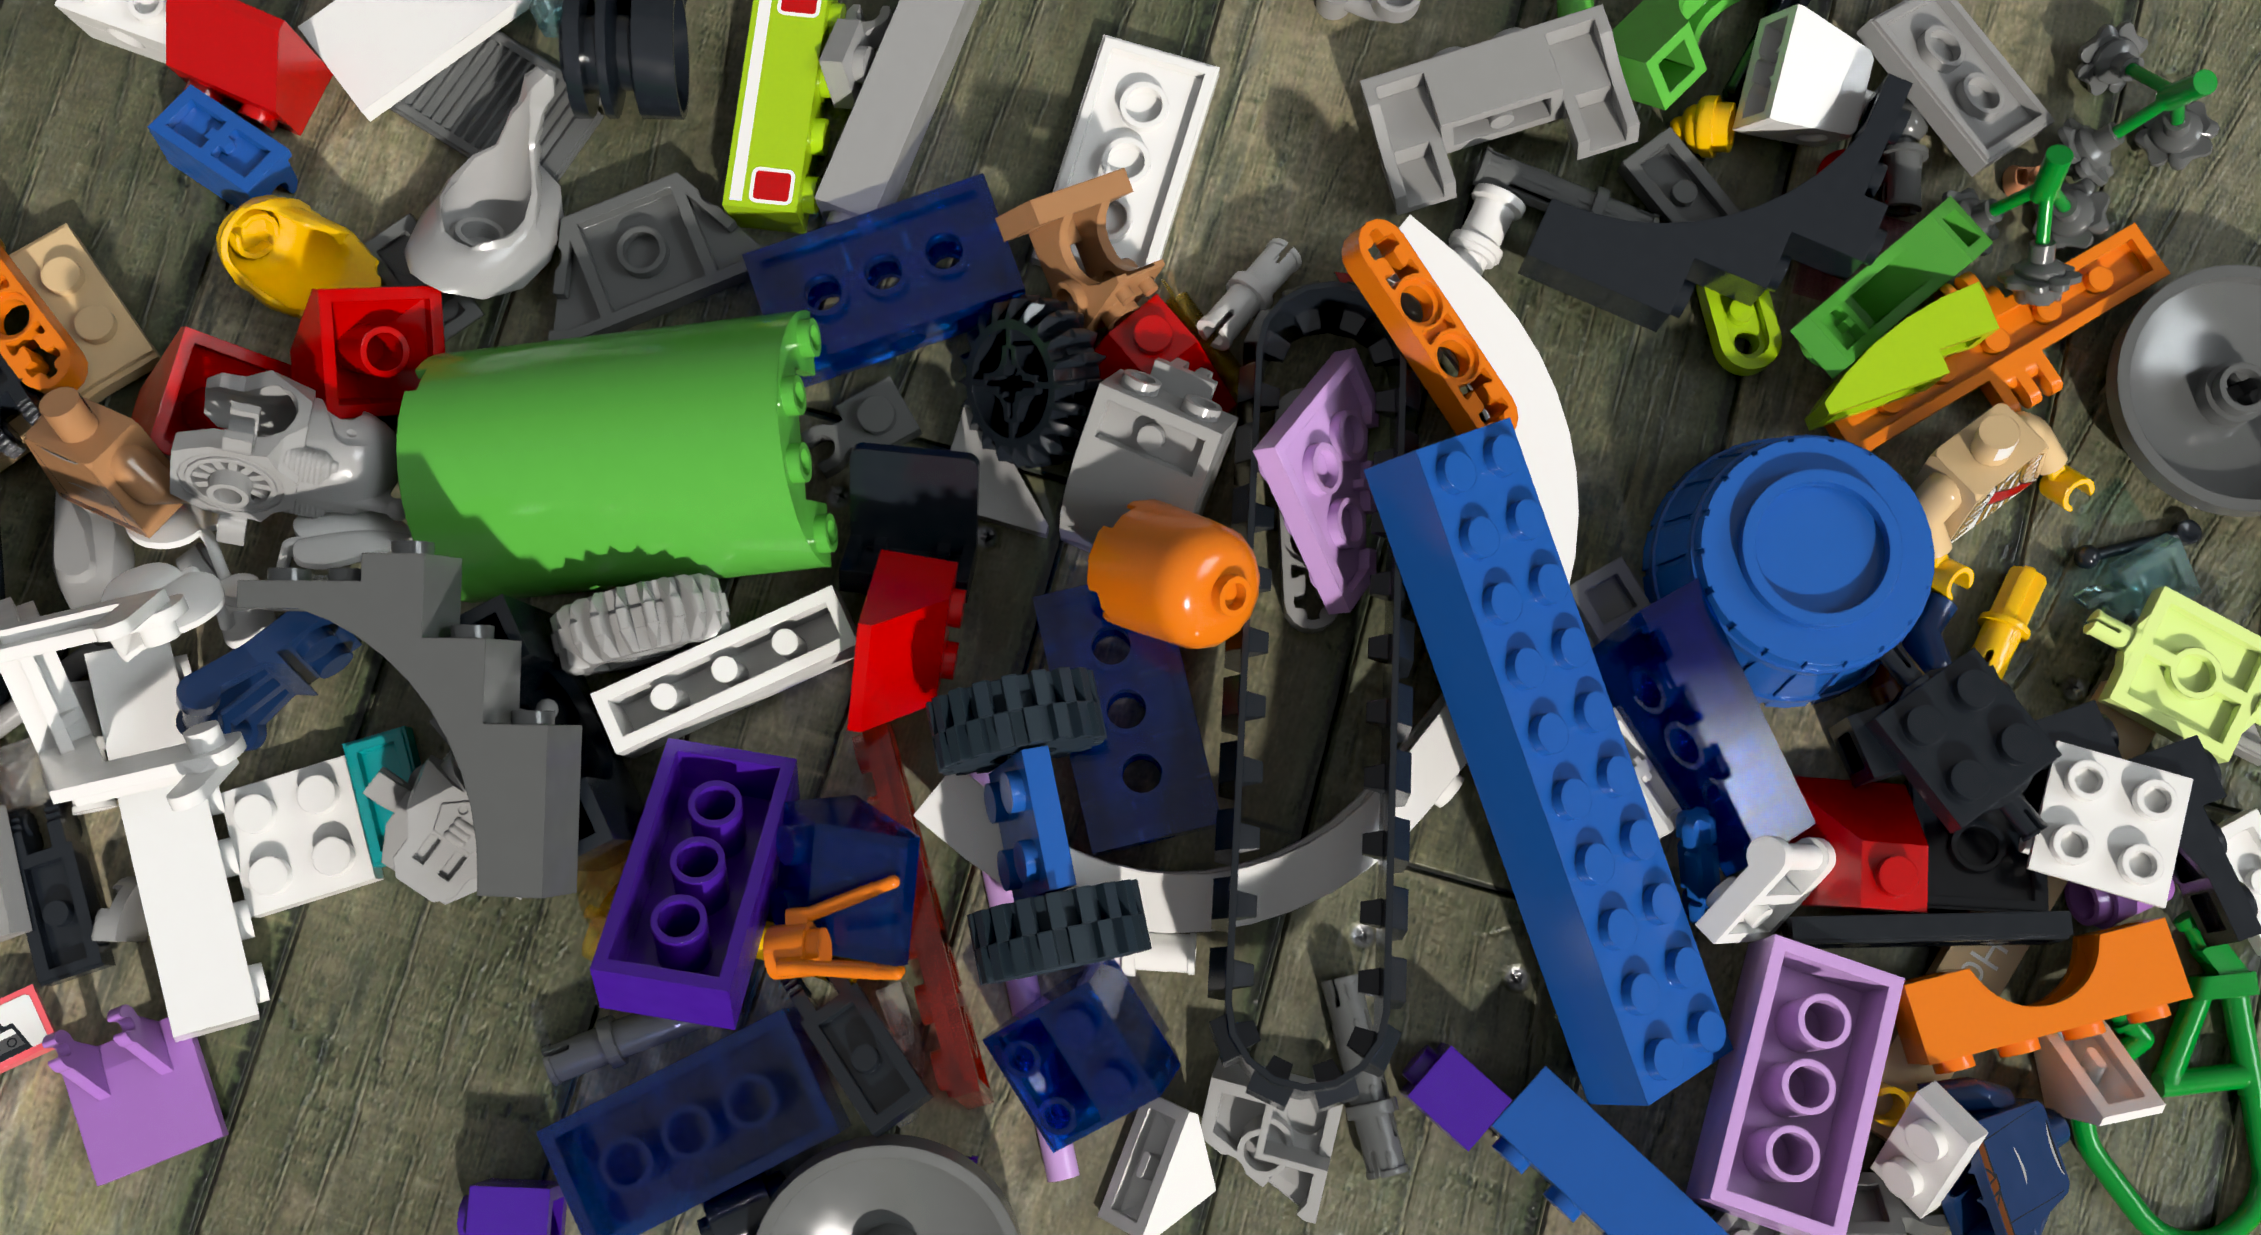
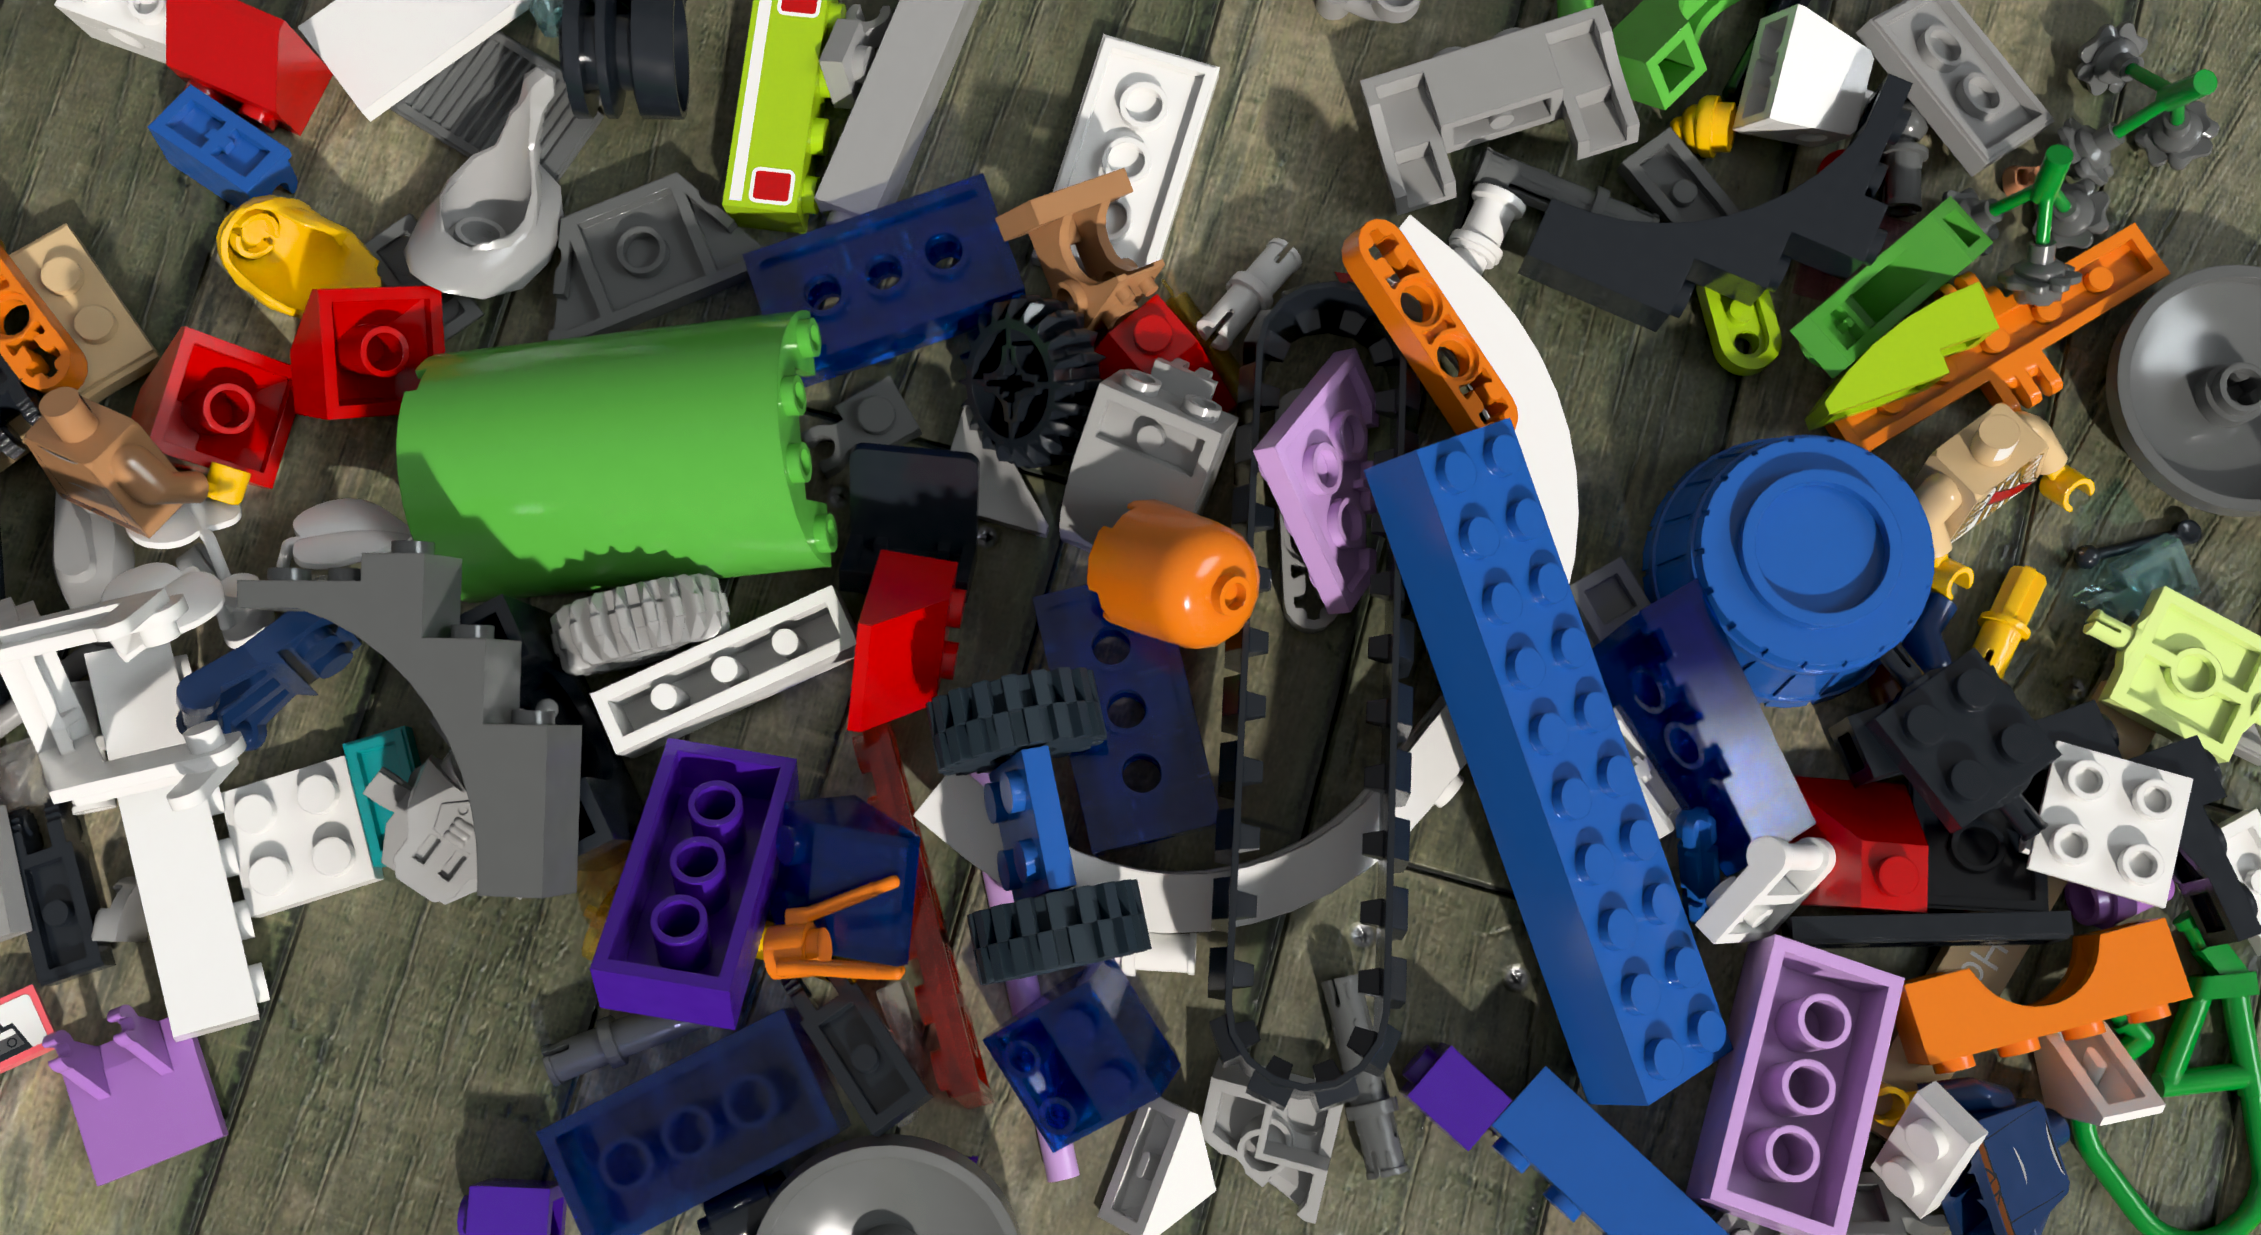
light grey helmet [170,370,406,546] -> none

